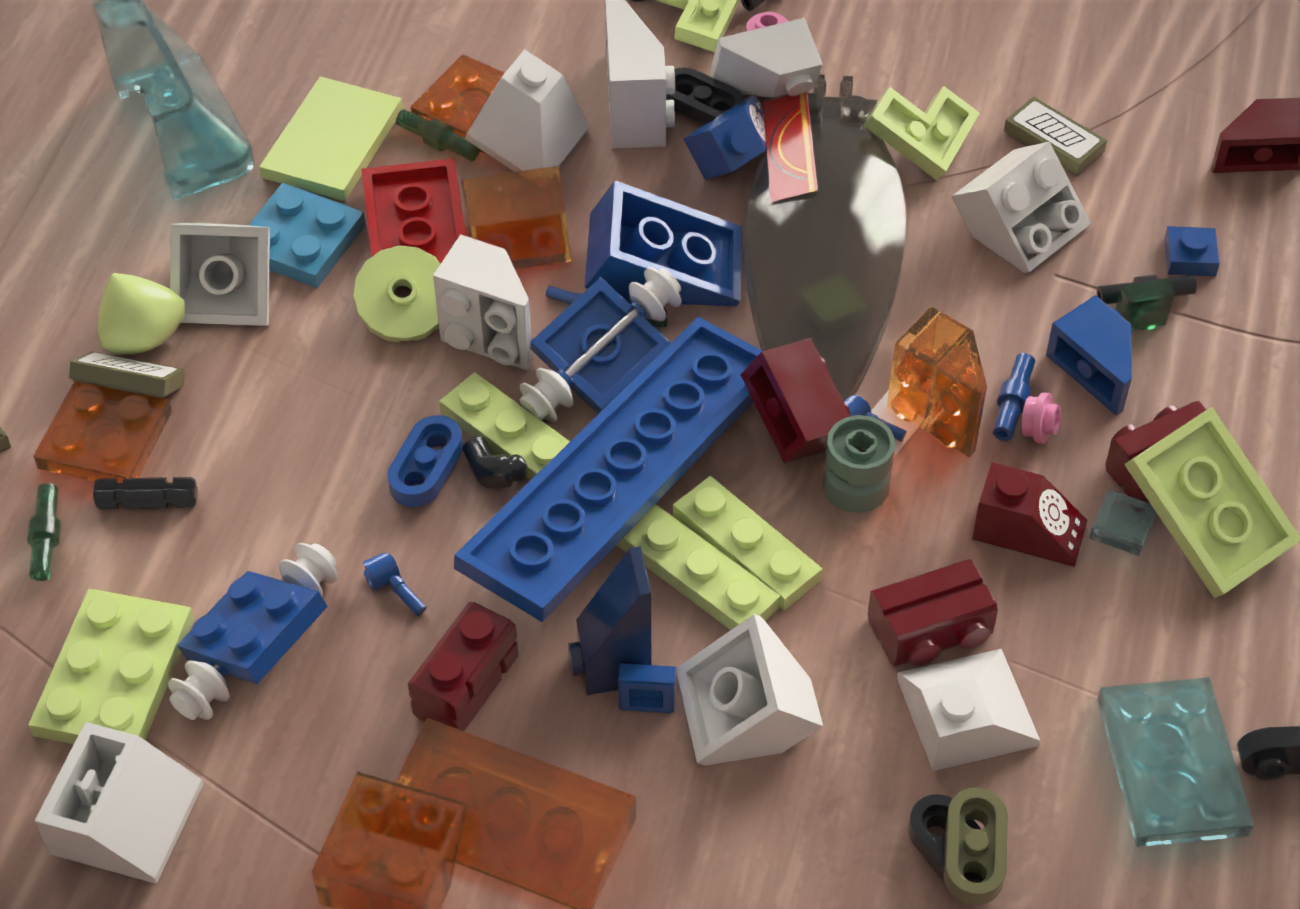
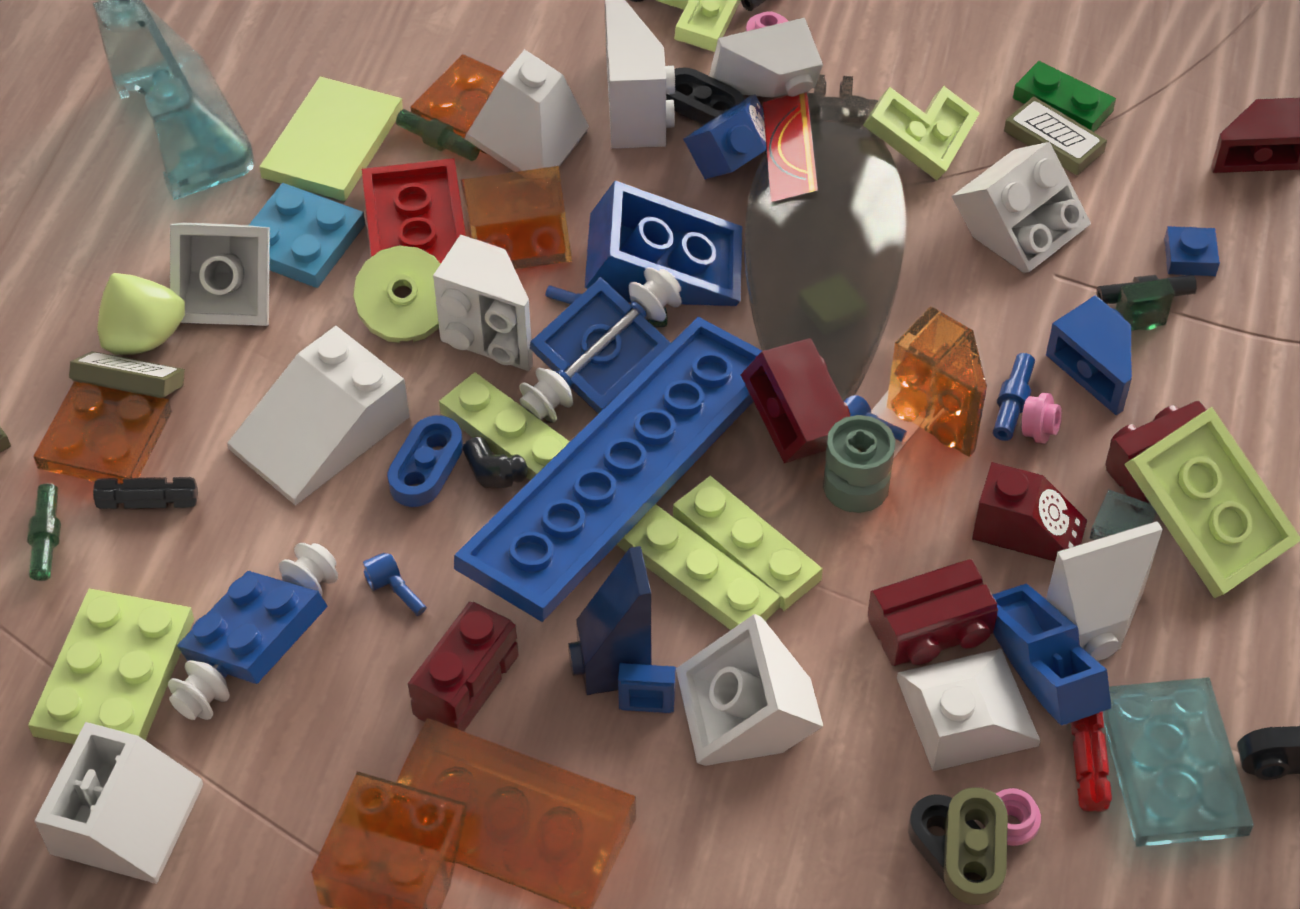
none -> white slope [227,326,410,506]
none -> bright pink plate [983,788,1041,846]
none -> blue slope [992,583,1111,726]
none -> green plate [1013,61,1116,132]
none -> white slope [1046,521,1163,661]
none -> red axle [1071,712,1112,812]

